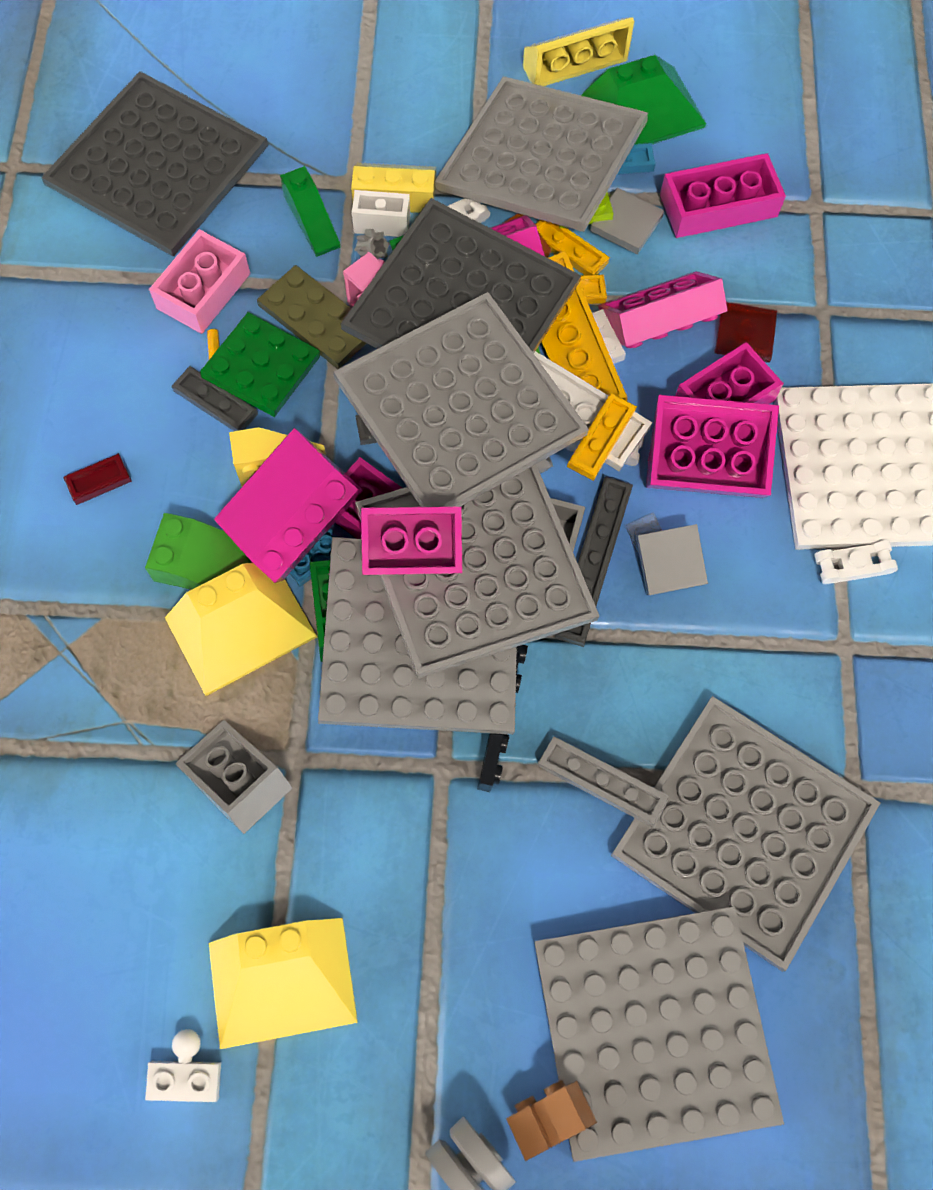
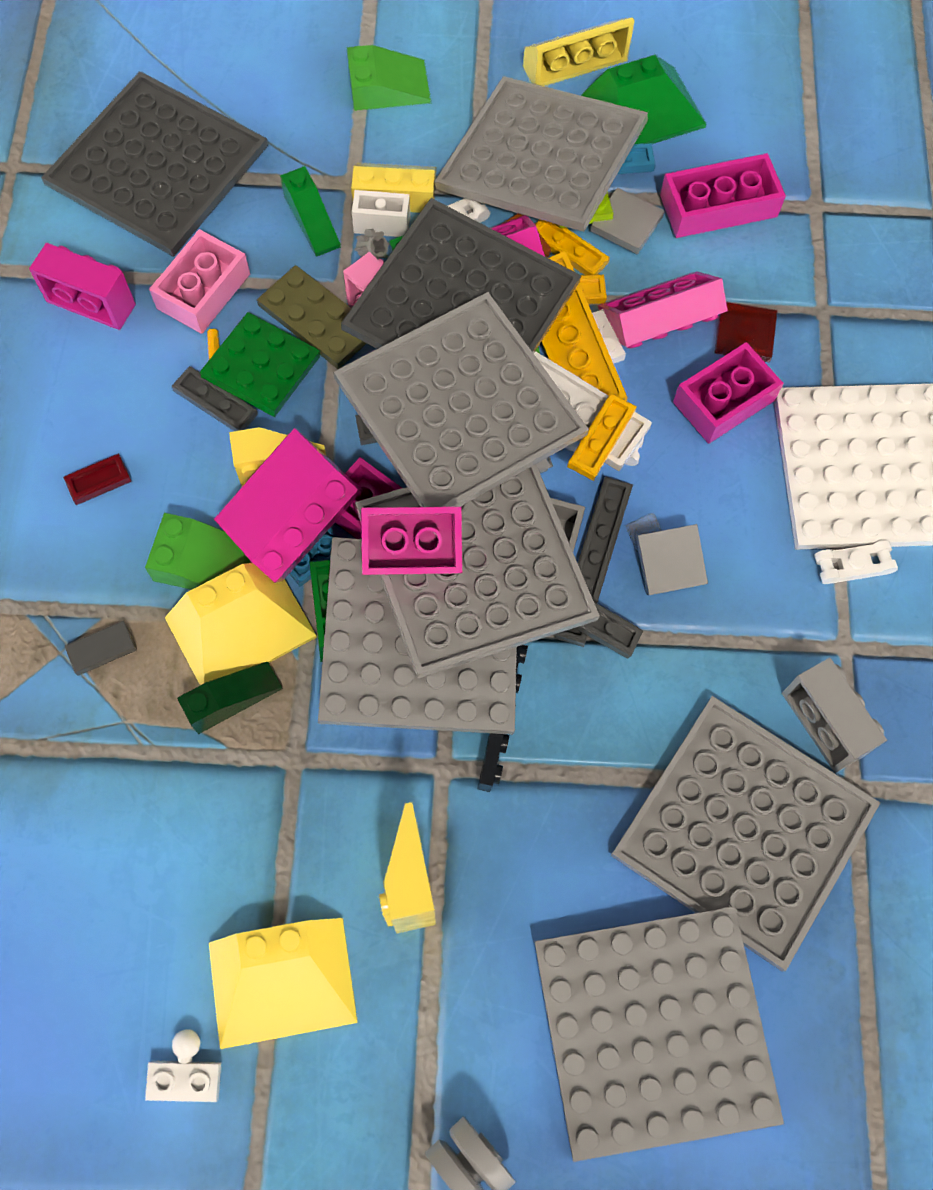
light grey slope [175,720,292,834] -> none
medium nougat brick [506,1080,597,1161] -> none
light grey plate [538,737,669,828] -> none
dark pink slope [646,395,779,498] -> none
none -> dark pink brick [29,242,136,330]
none -> dark grey tile [65,621,137,676]
none -> dark green slope [177,661,283,734]
none -> bright green slope [347,45,431,111]
none -> light yellow slope [379,802,436,933]
none -> dark grey tile [575,602,643,659]
none -> light grey brick [782,658,887,773]

